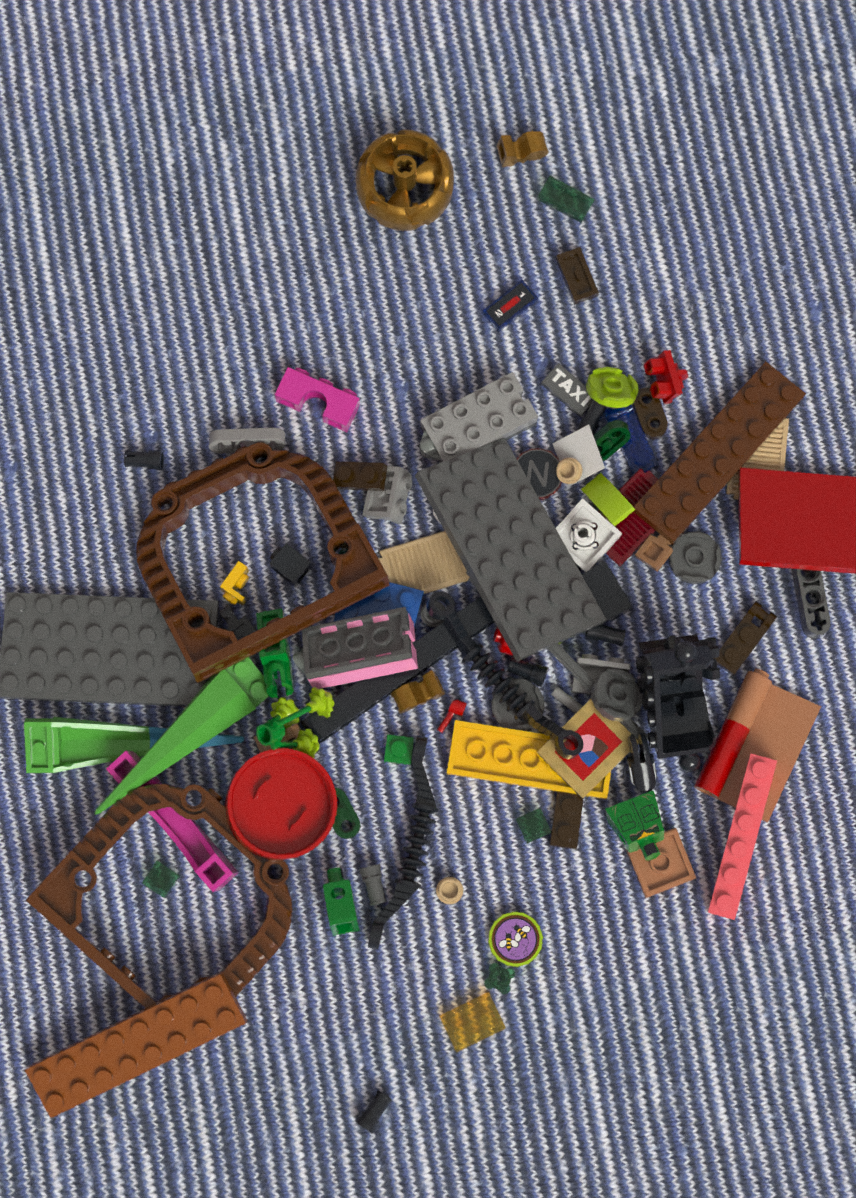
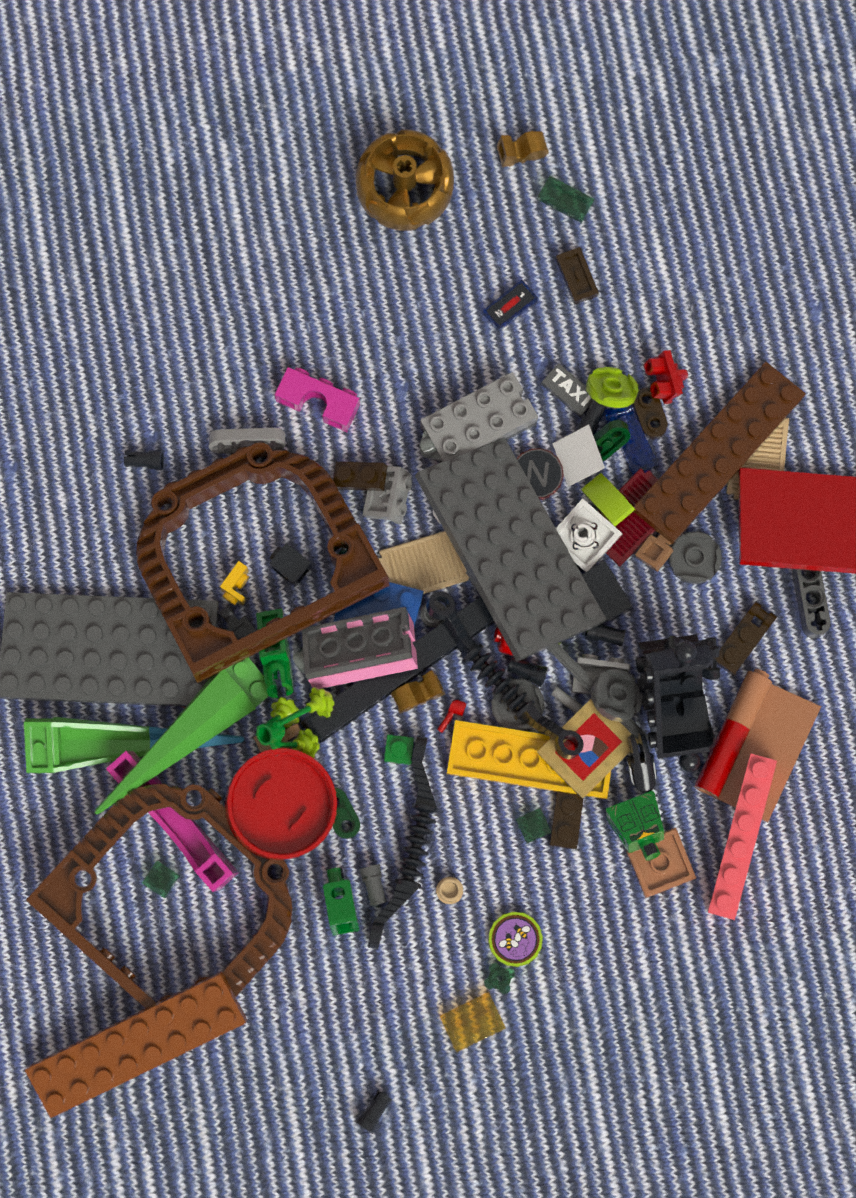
tan plate [556,458,583,484] -> none

